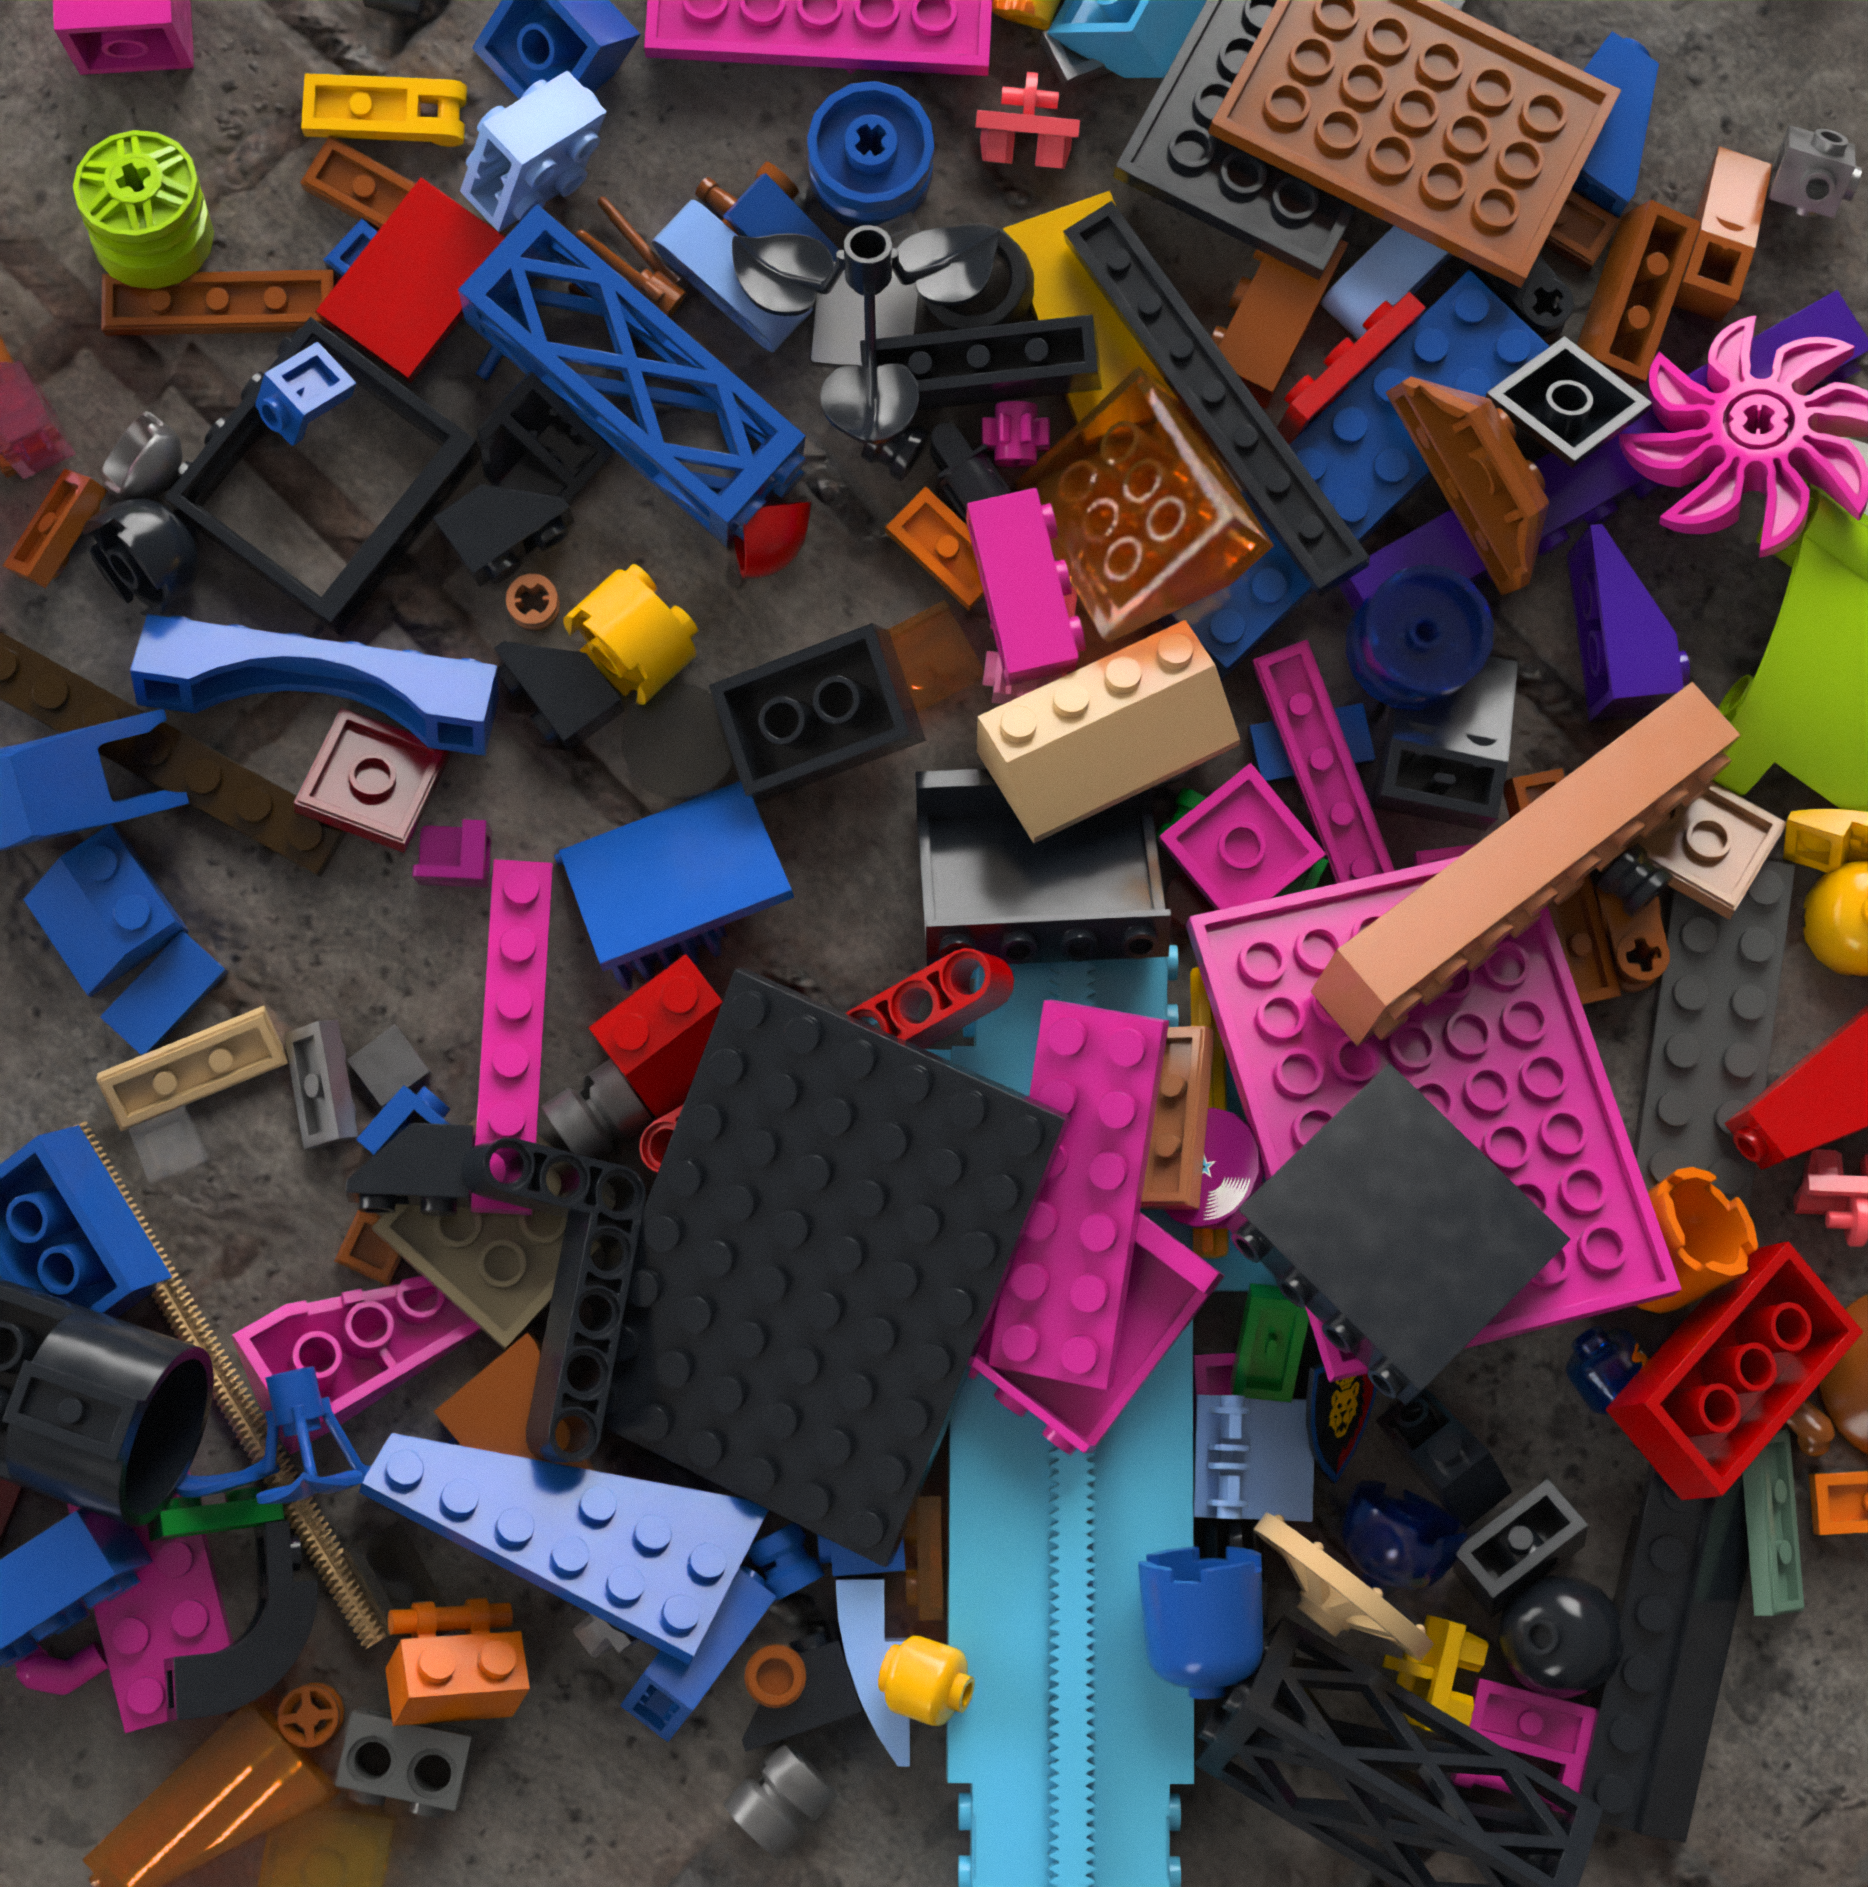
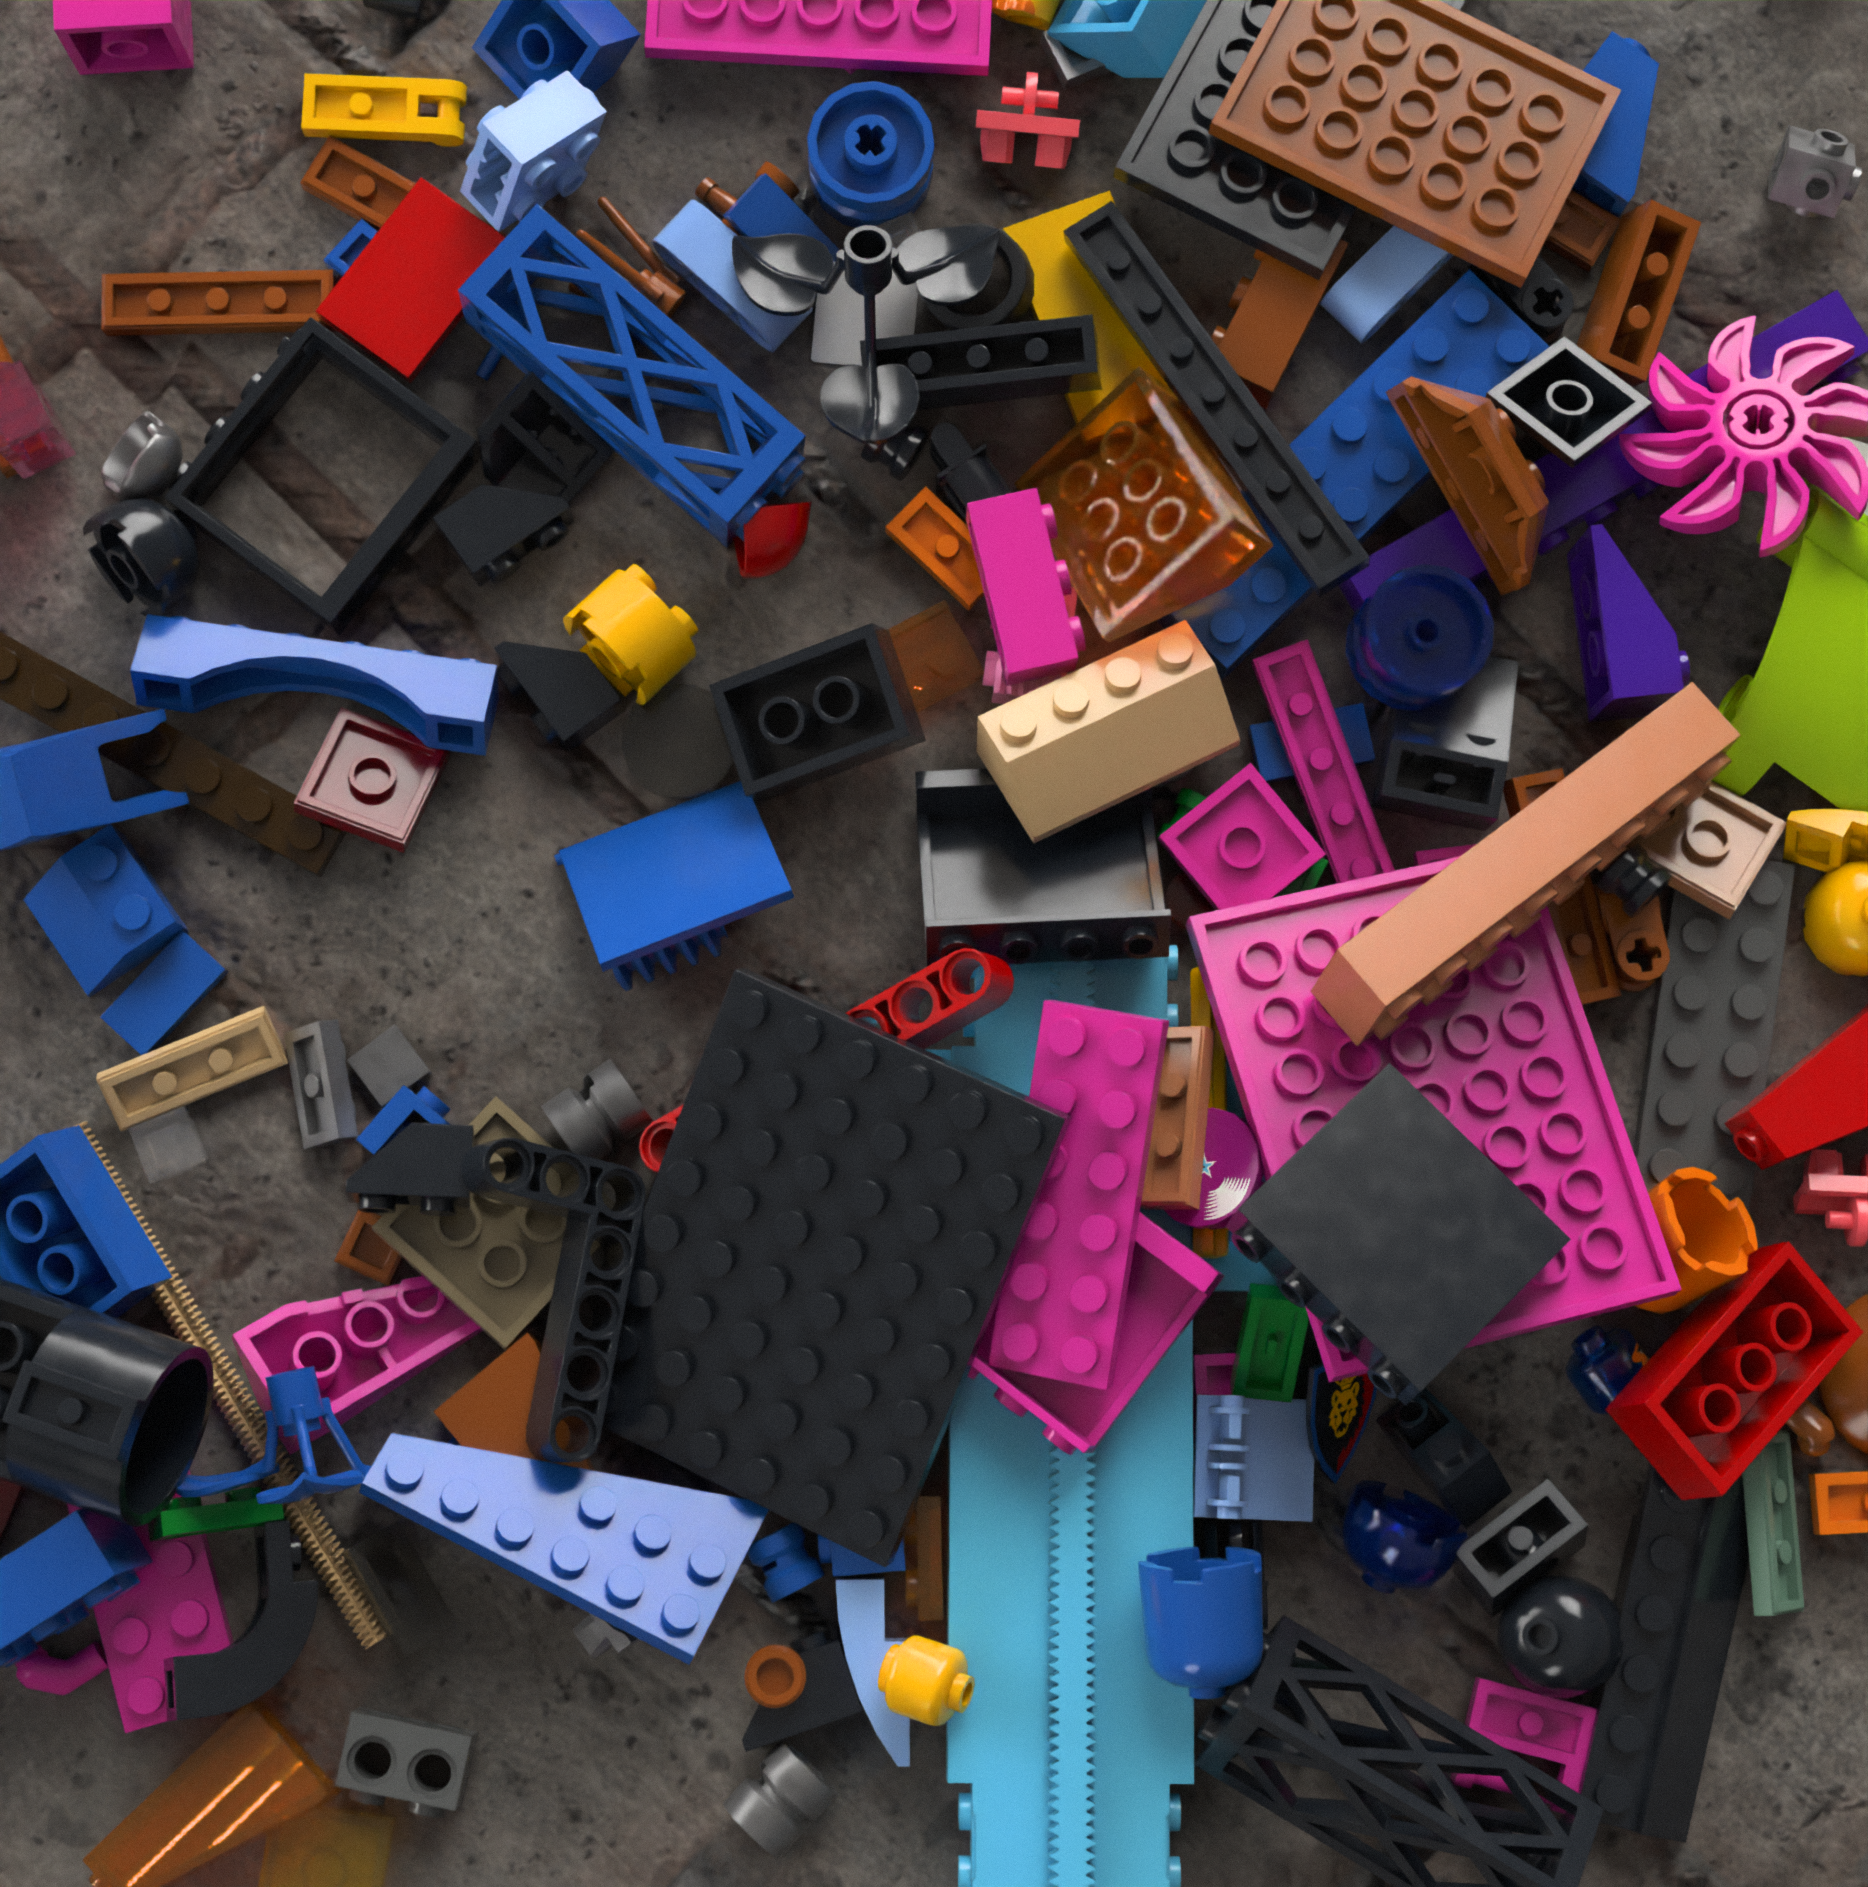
dark orange plate [2,468,108,589] -> none
lime wheel [73,130,214,289] -> none
blue bracket [255,342,357,446] -> none
dark orange wheel [277,1682,346,1748] -> none
orange brick [385,1598,530,1726] -> none
magenta panel [412,819,492,888] -> none
dark pink plate [471,859,553,1215] -> none
nougat bush [505,573,560,631] -> none
red slope [588,954,723,1119] -> none
blue slope [620,1566,777,1742] -> none
dark pink gear [981,401,1050,468] -> none
tan wheel [1253,1512,1434,1662] -> none
red wing [1276,291,1426,445] -> none
yellow hips [1382,1614,1489,1732] -> none
dark orange slope [1672,146,1772,322] -> none

